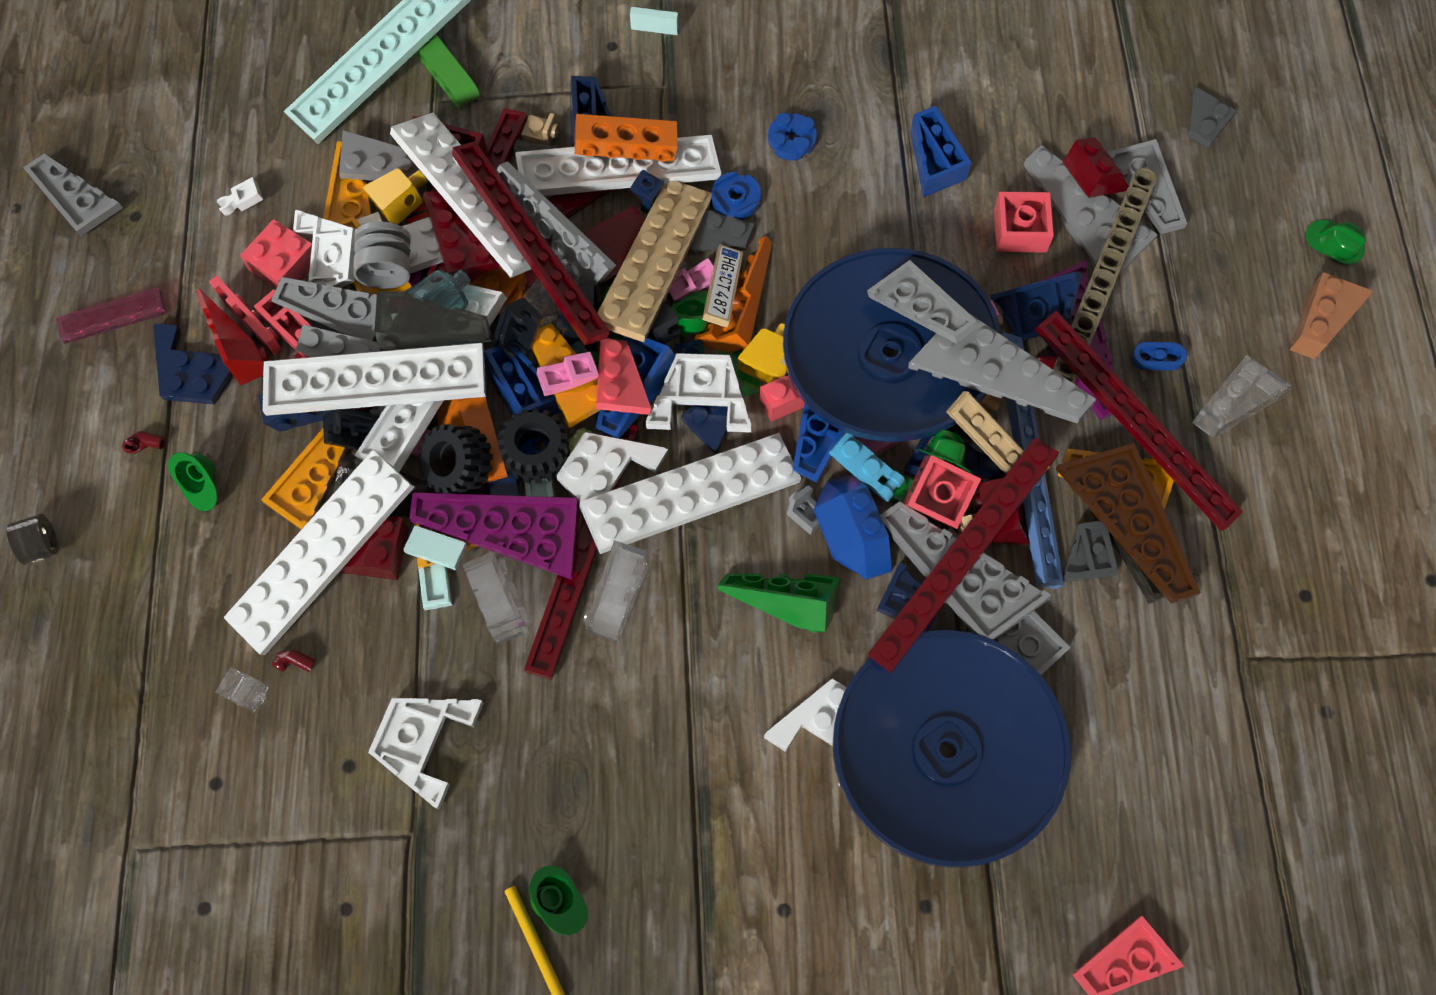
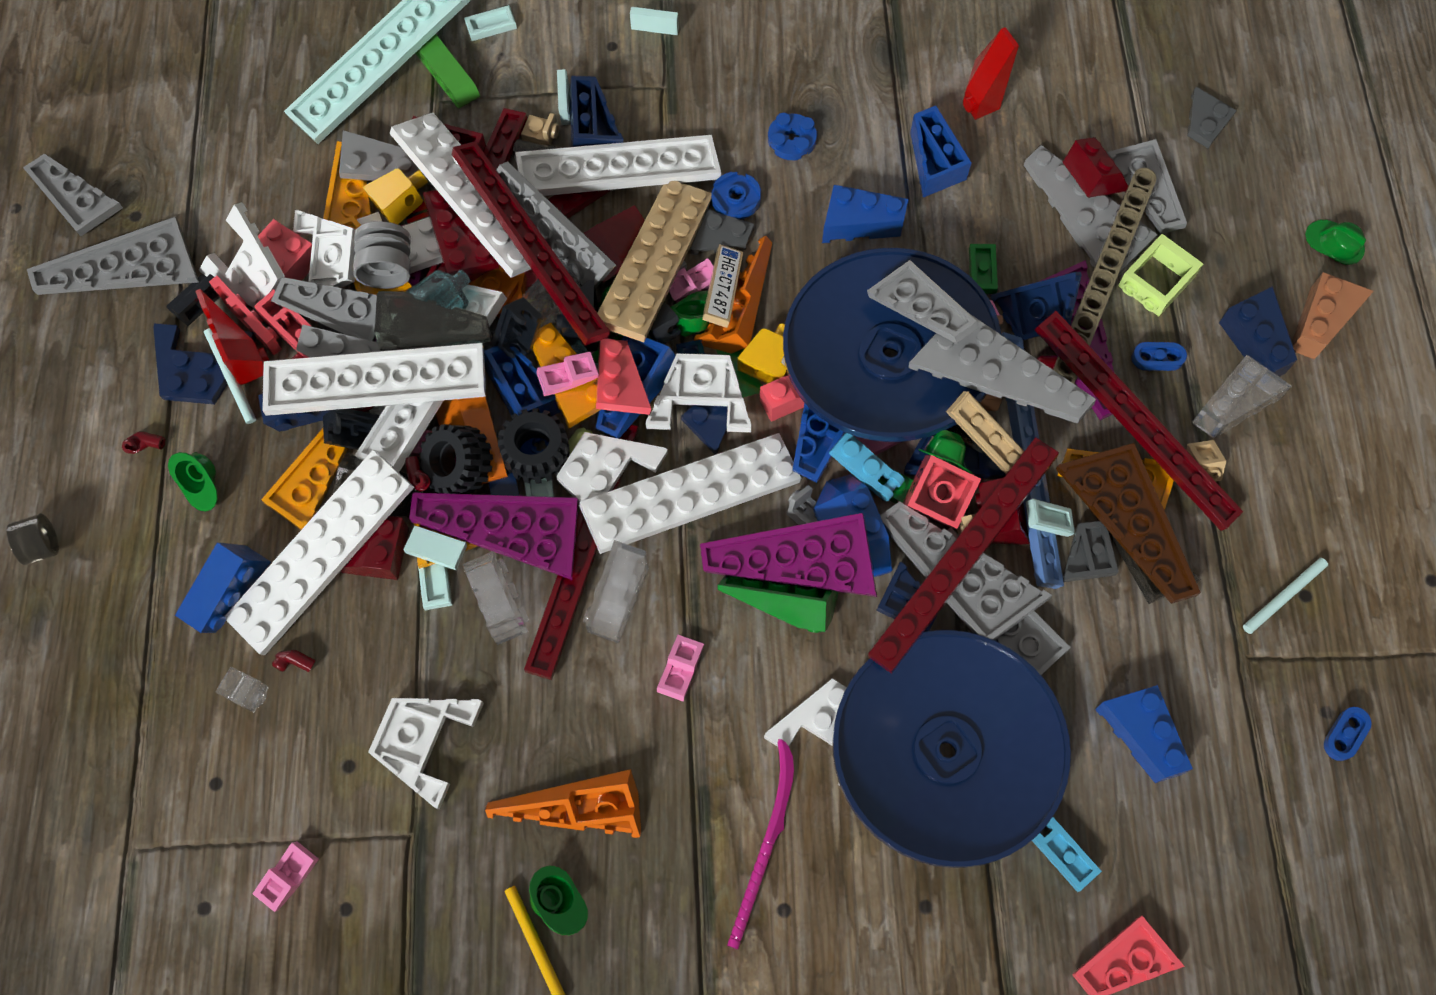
clear pink plate [56,288,167,344] -> none
white plate [217,177,263,216] -> none
orange brick [574,114,678,162] -> none
dark blue bracket [630,170,664,214] -> none
coral brick [994,192,1054,253] -> none
none -> light grey wing [27,217,199,295]
none -> black panel [166,274,220,326]
none -> blue wedge [175,542,271,633]
none -> white wing [199,202,285,309]
none -> light aqua bar [204,328,256,424]
none -> bright pink slope [253,841,319,912]
none -> dark red arm [405,456,430,491]
none -> light aqua tile [464,5,517,41]
none -> orange wedge [485,769,641,838]
none -> light aqua tile [557,69,571,125]
none -> bright pink slope [657,635,704,701]
none -> magenta wing [700,513,877,597]
none -> dark pink piece [727,739,794,950]
none -> blue wedge [822,185,908,243]
none -> red wedge [963,27,1019,120]
none -> green plate [969,244,998,294]
none -> light aqua tile [1026,499,1075,537]
none -> medium azure plate [1032,817,1102,892]
none -> blue wedge [1095,685,1193,783]
none -> yellowish green window [1118,234,1203,316]
none -> tan bracket [1186,440,1226,482]
none -> dark blue wedge [1219,286,1297,384]
none -> light aqua bar [1243,558,1328,634]
none -> blue plate [1324,707,1372,761]

